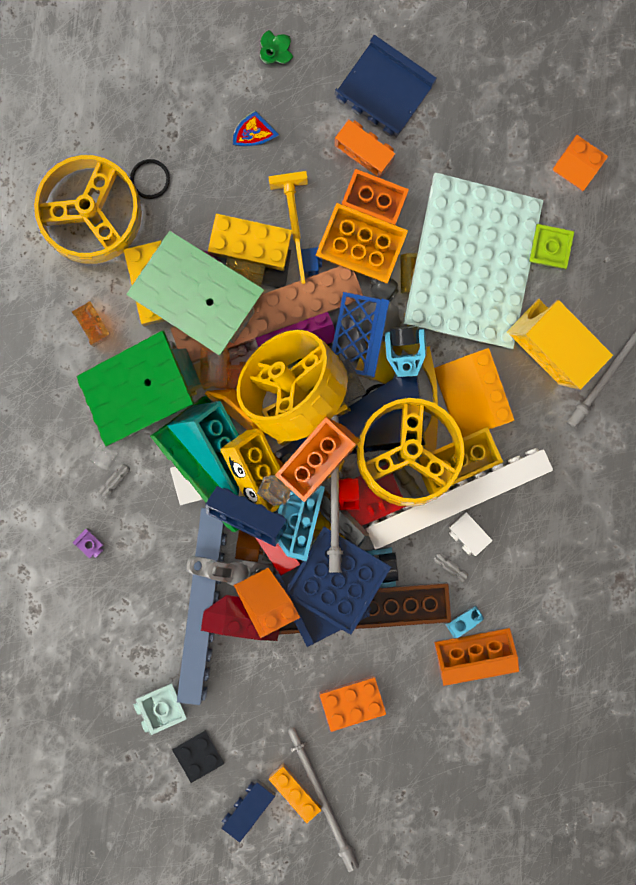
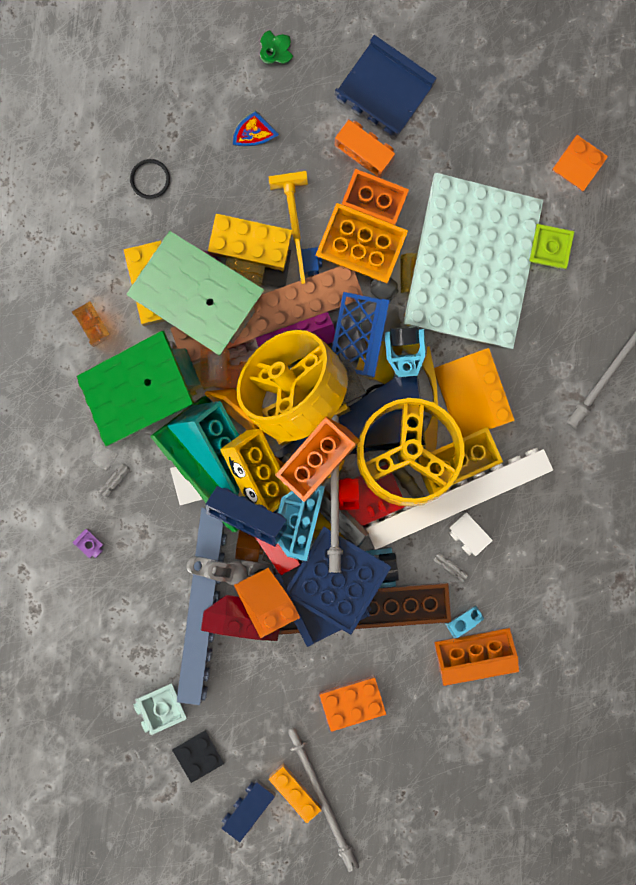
yellow wheel [34,155,142,264] -> none
clear brick [257,475,291,506] -> none
yellow container [507,299,613,390] -> none

